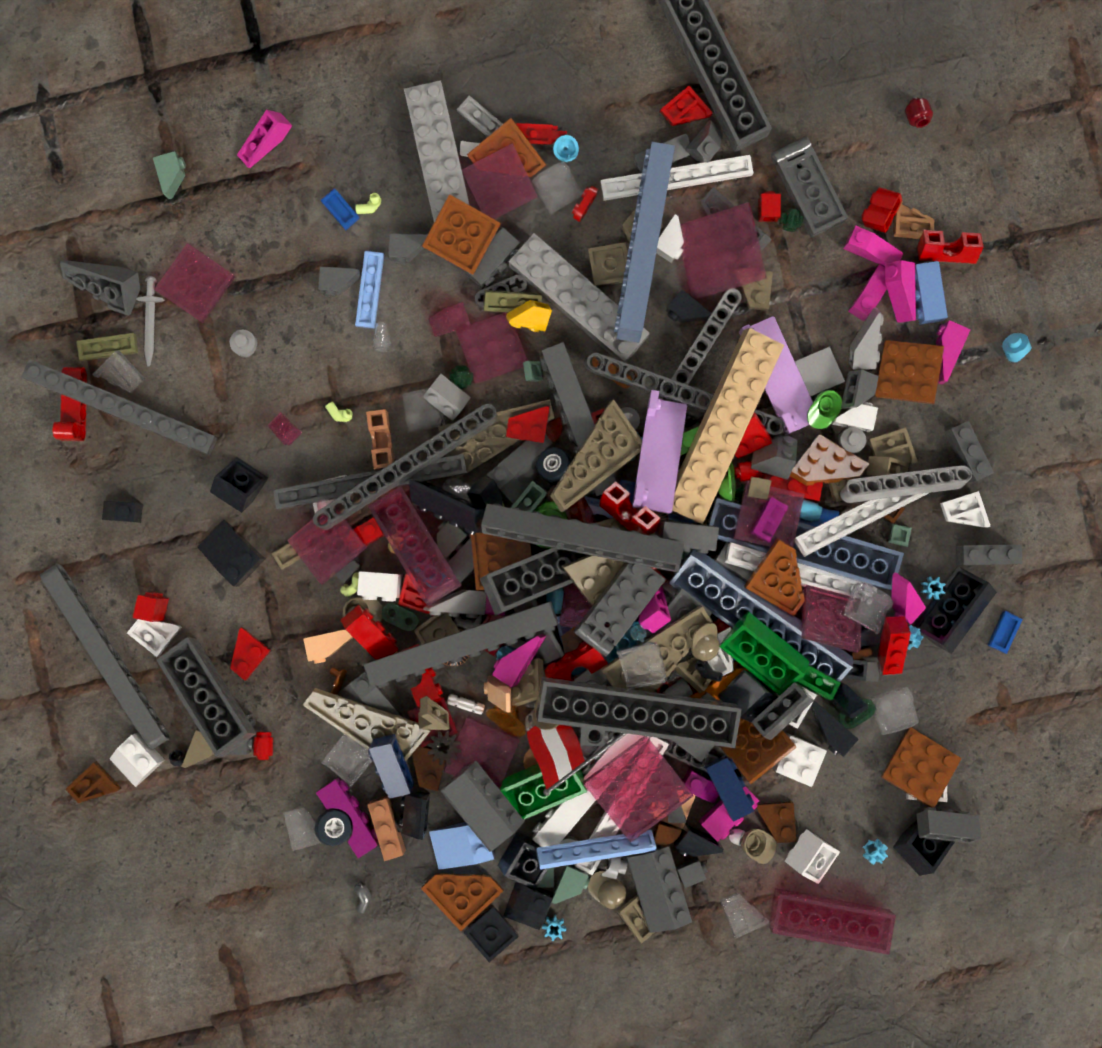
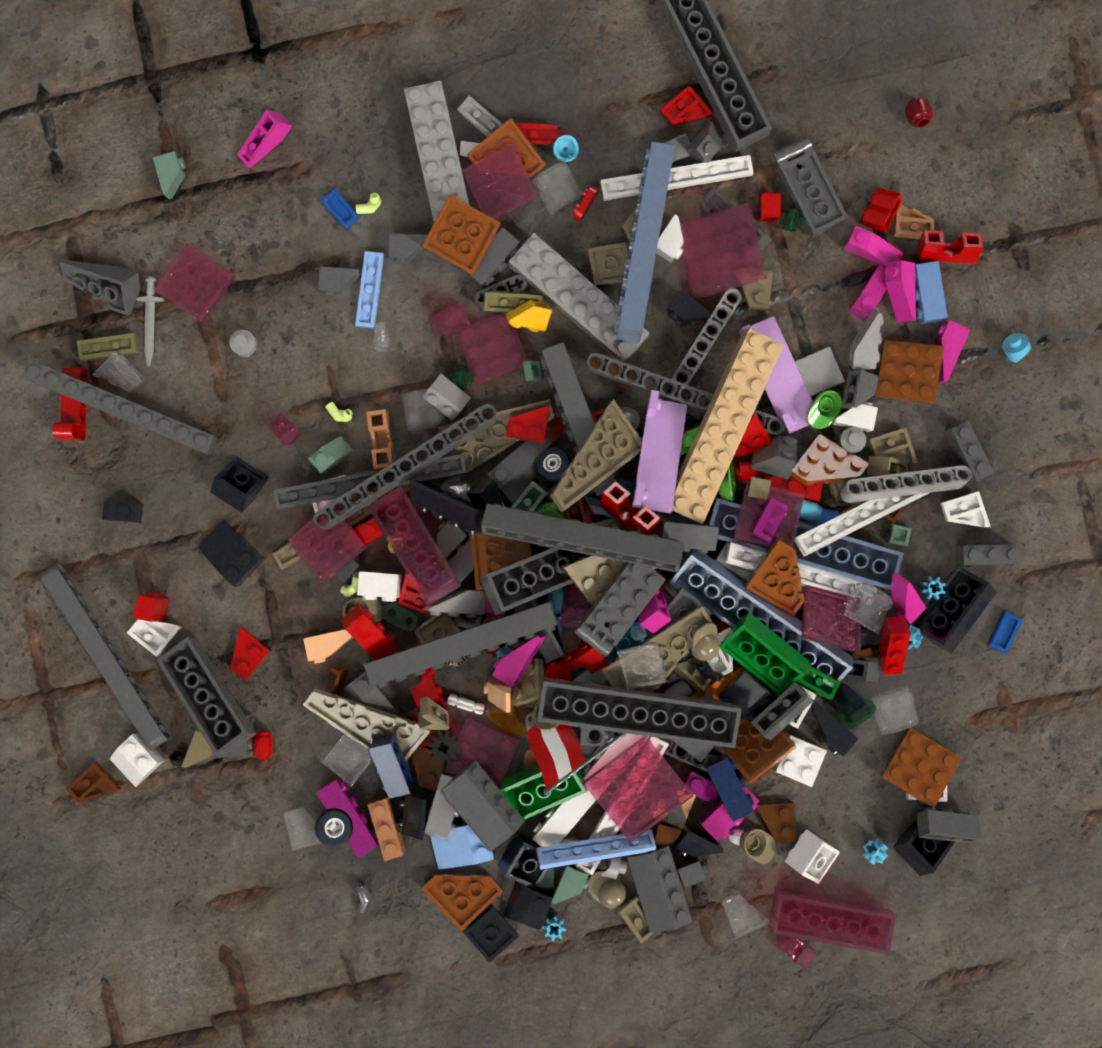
none -> sand green slope [308,436,354,475]
none -> light grey brick [424,774,459,840]
none -> clear pink slope [774,929,818,969]

